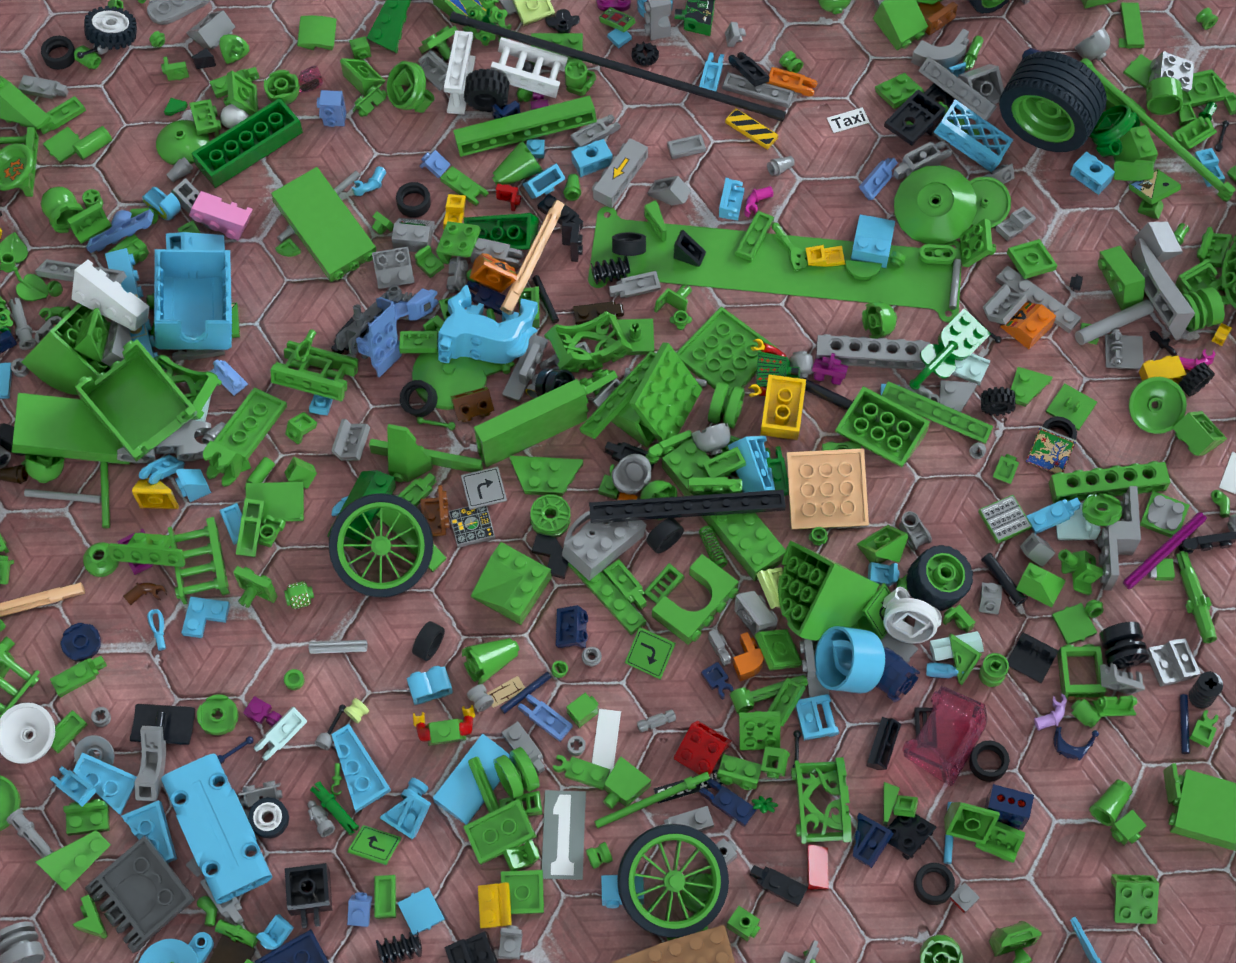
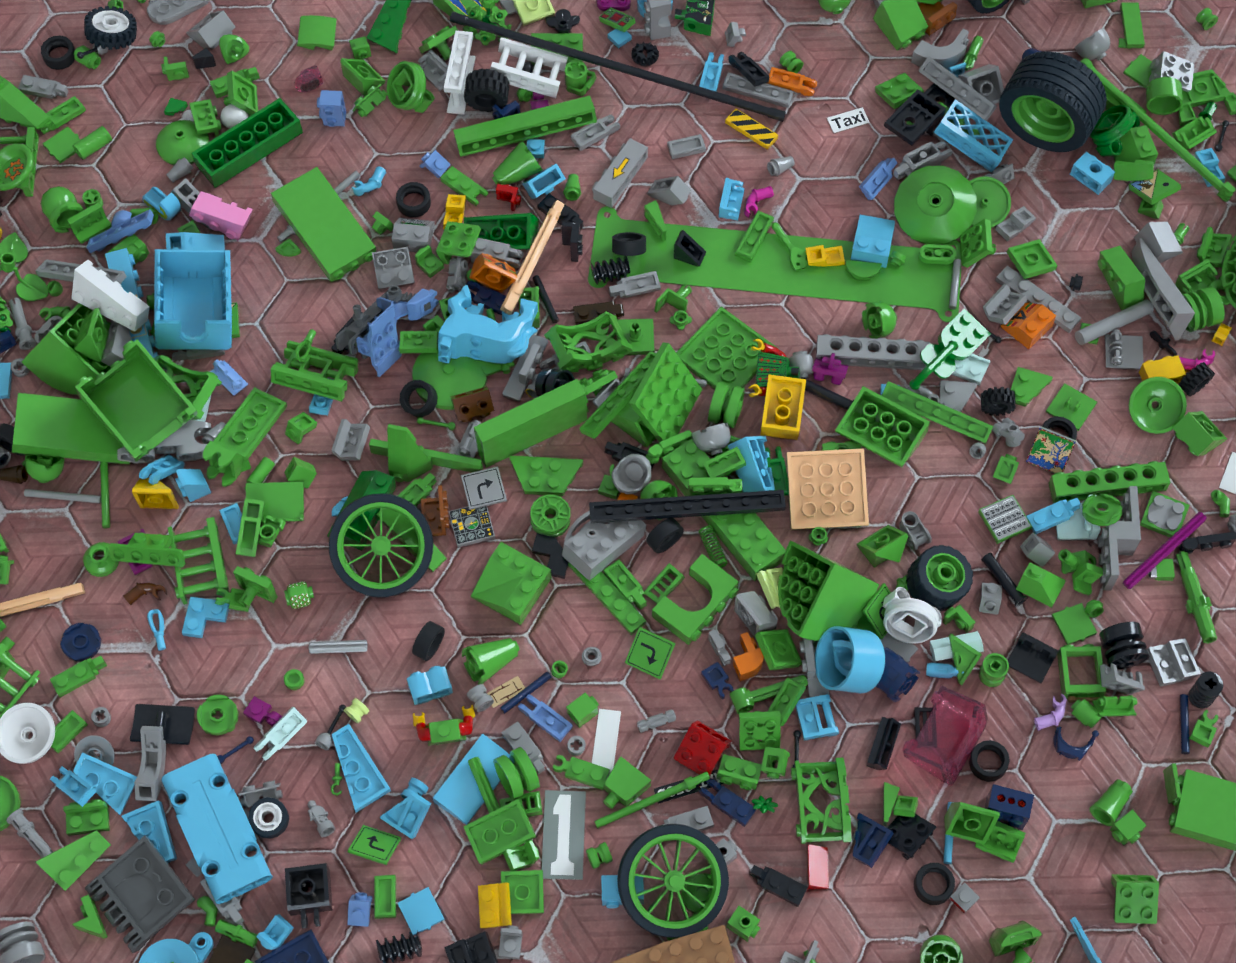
bright green cylinder [264,70,300,105] -> none
green pin [310,781,359,836] -> none
dark blue bracket [556,605,588,649] -> none
medium azure brick [571,139,613,177] -> none
medium azure bracket [868,562,900,587] -> none
none -> bright green plate [215,588,250,612]
none -> light grey hinge [455,420,481,458]
none -> light grey plate [992,418,1025,447]

